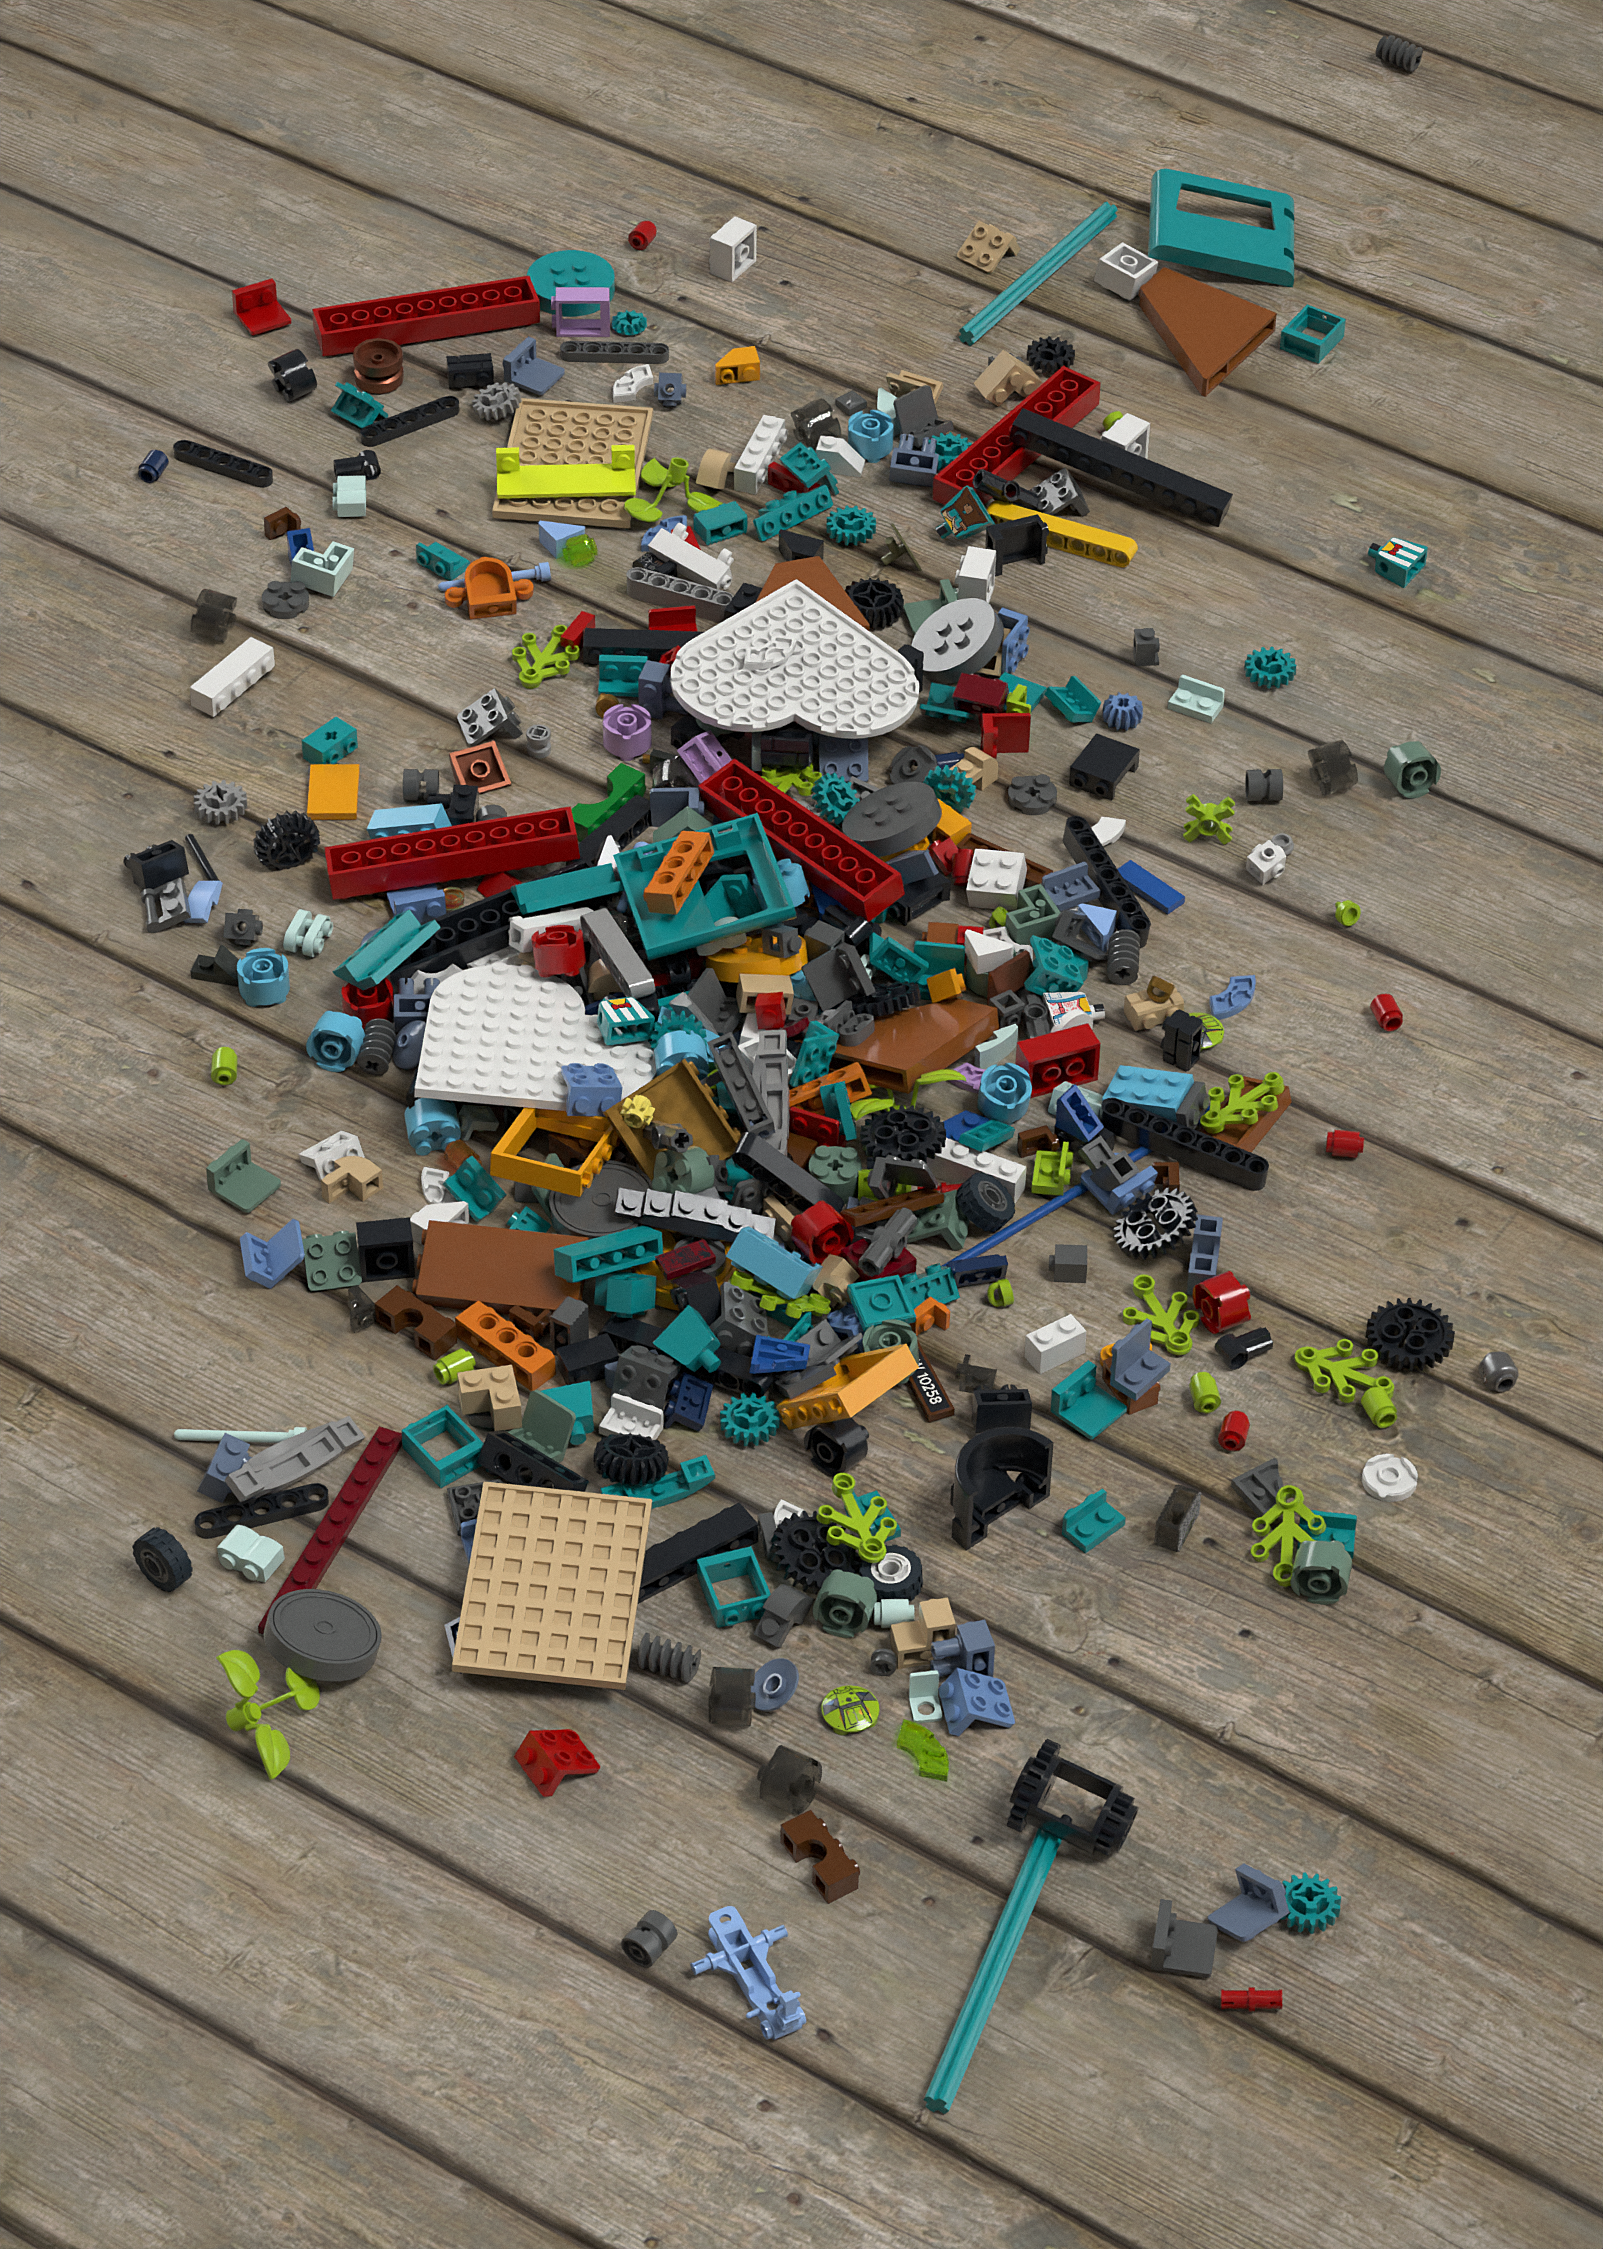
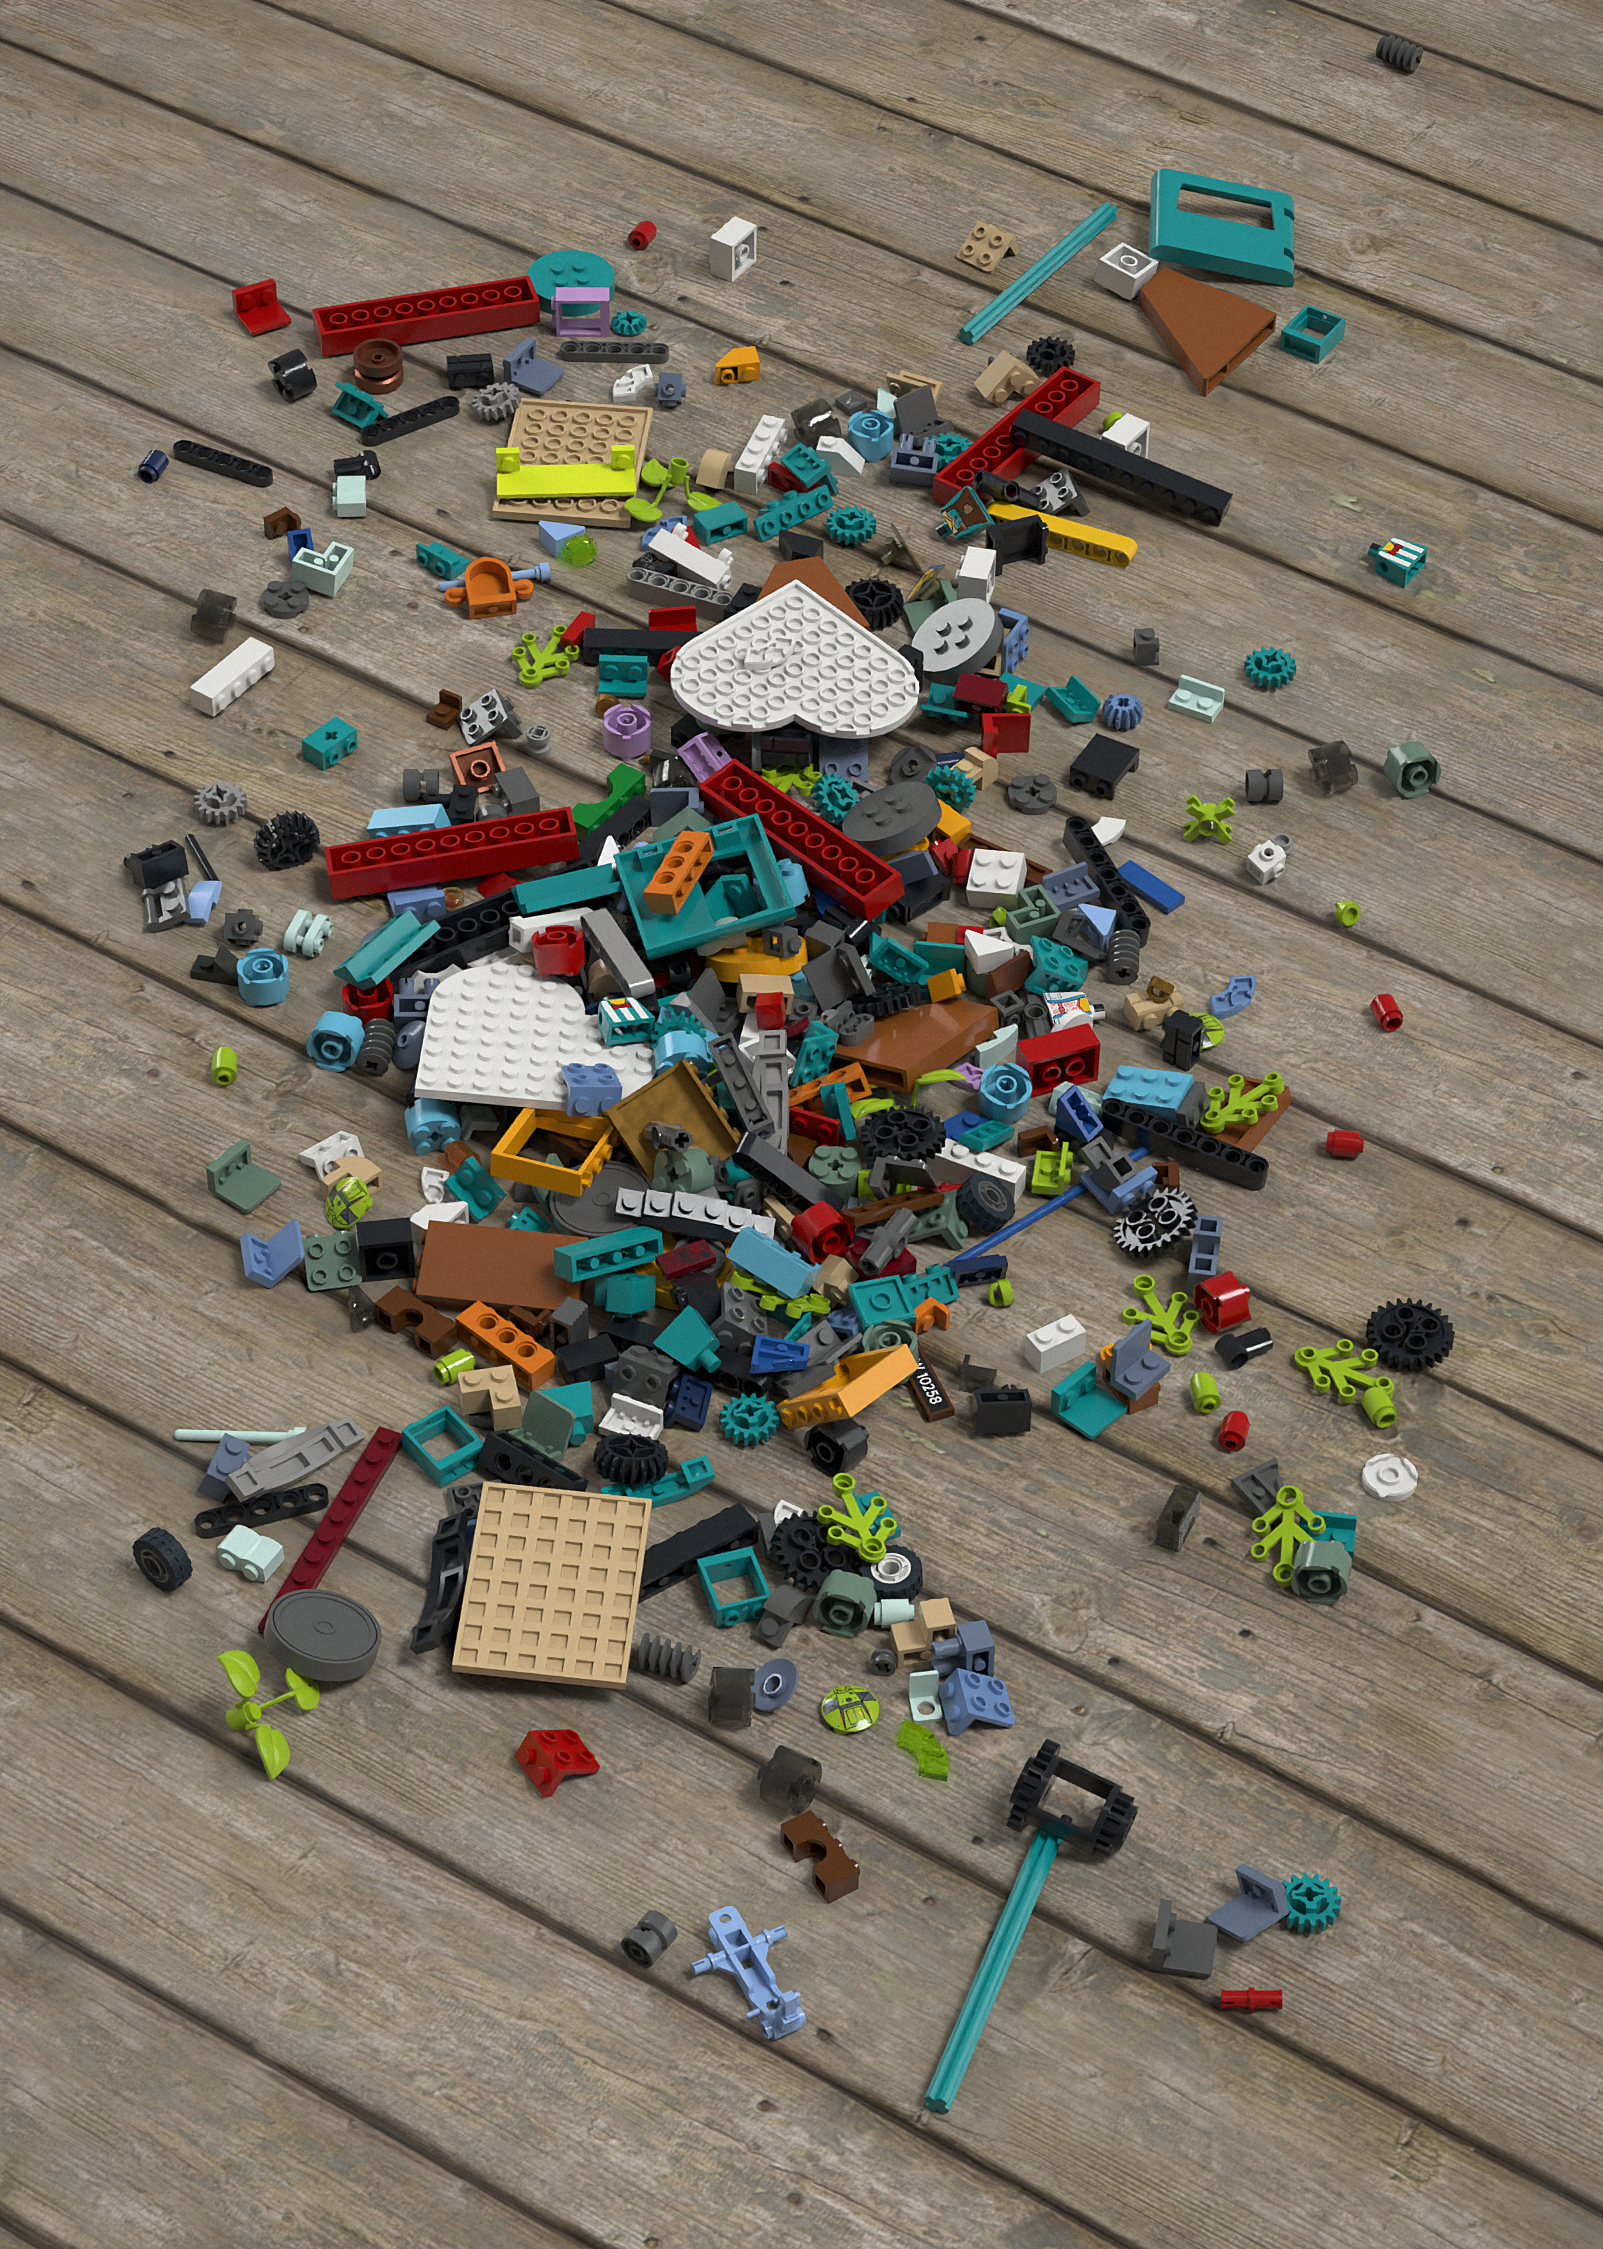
light orange tile [307,764,360,820] -> none
light yellow gear [620,1095,655,1128] -> none
sand blue brick [638,660,689,719] -> none
black piece [950,1427,1053,1551] -> none
dark grey brick [1049,1244,1087,1283] -> none
teal bracket [1062,1489,1126,1554] -> none
flat silver head [1478,1351,1519,1392] -> none
none -> lime dish [326,1177,373,1230]
none -> black piece [410,1512,470,1655]
none -> reddish brown bracket [426,689,462,731]
none -> dark grey brick [492,766,540,816]
none -> shield [904,564,946,604]

